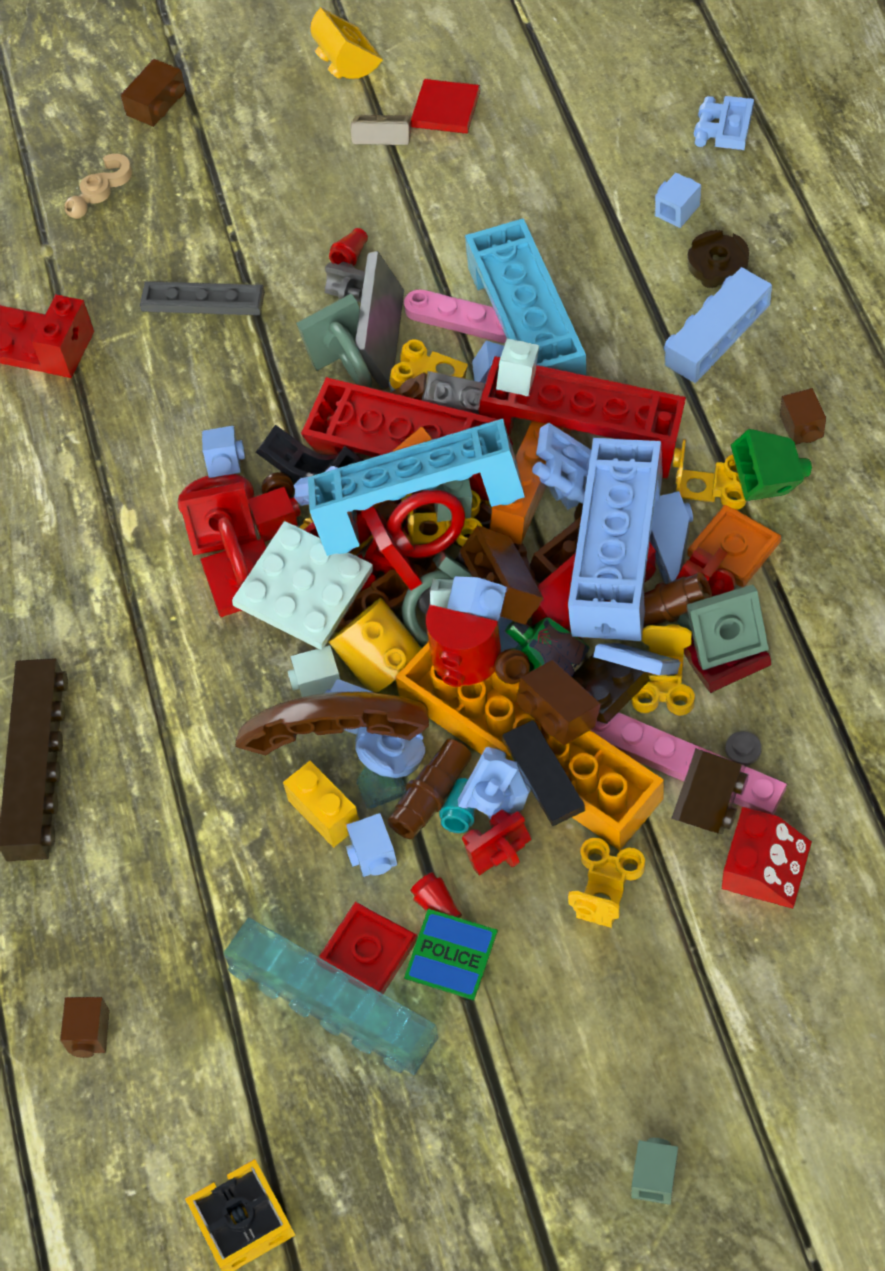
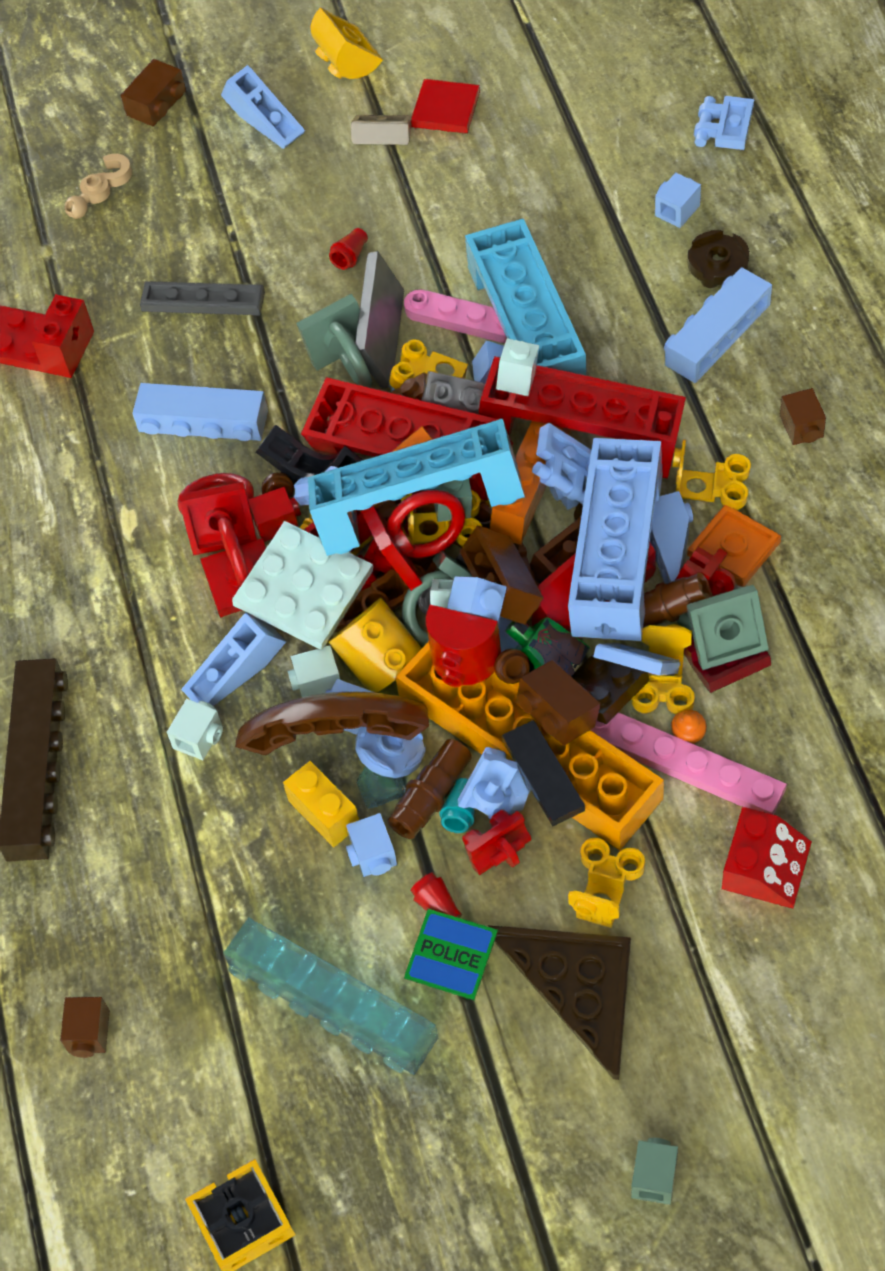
light blue brick [202,426,245,478] -> none
red tile [316,902,418,1000] -> none
flat silver hips [325,262,365,302] -> none
dark brown slope [672,748,749,834] -> none
flat silver plate [725,731,761,766] -> none
green torso [730,429,812,501] -> none
none -> light blue brick [132,383,268,441]
none -> light aqua brick [167,699,223,760]
none -> light blue slope [181,613,286,706]
none -> light blue slope [221,65,305,149]
none -> dark brown tile [488,925,631,1080]
none -> orange plate [671,710,707,744]

